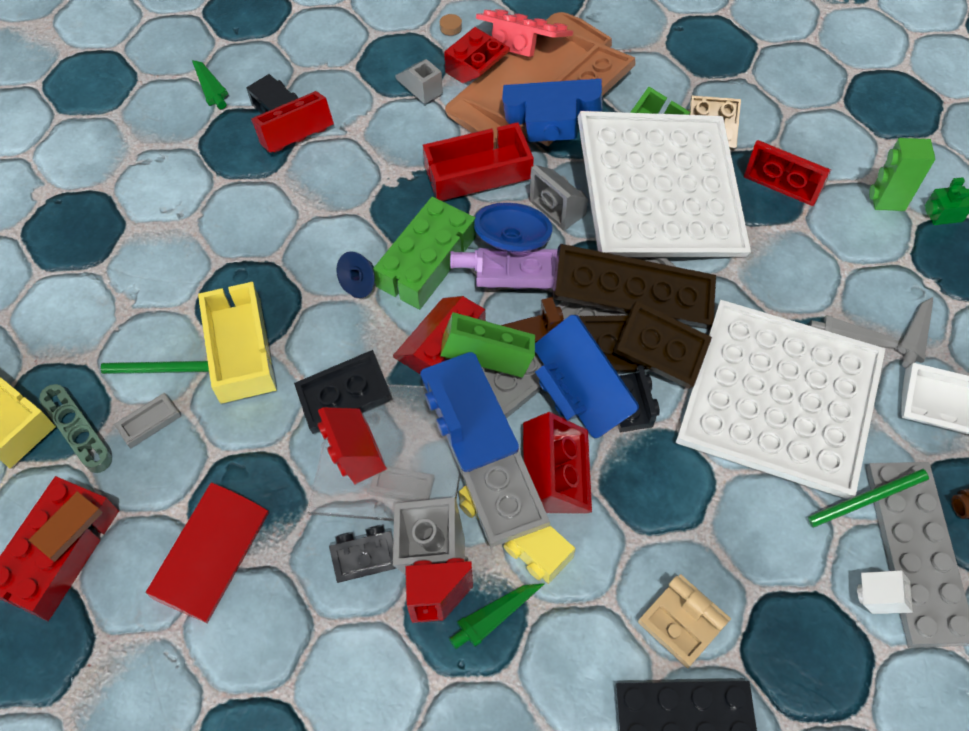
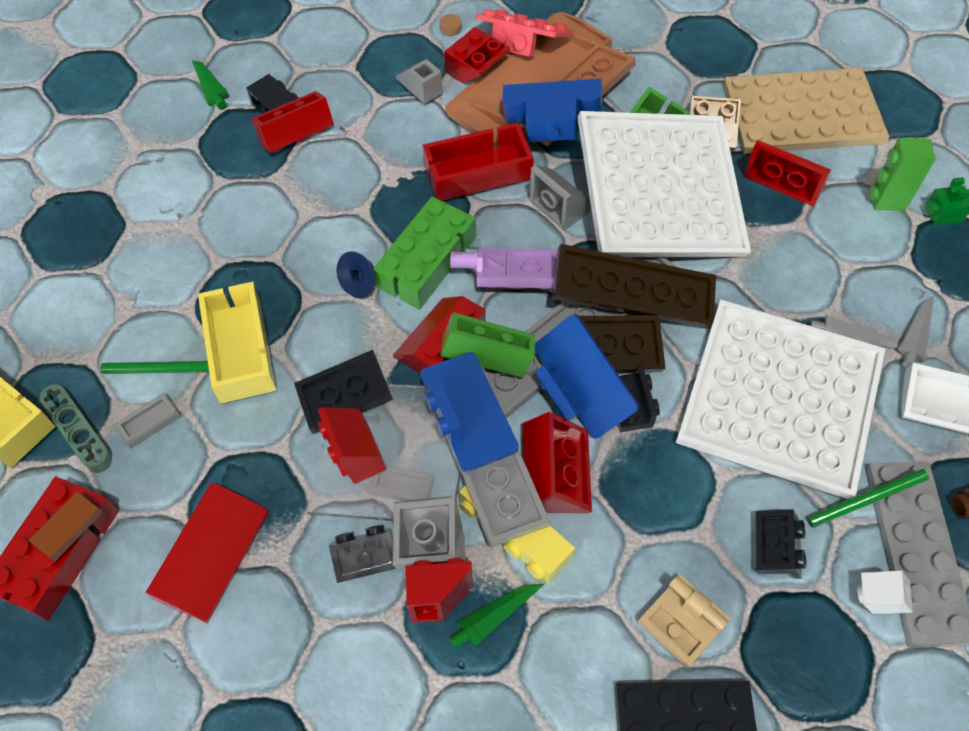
blue dish [474,203,553,252] -> none
reddish brown bracket [501,297,564,343] -> none
dark brown plate [613,301,712,389] -> none
none -> tan plate [723,68,889,154]
none -> black bracket [756,509,807,579]

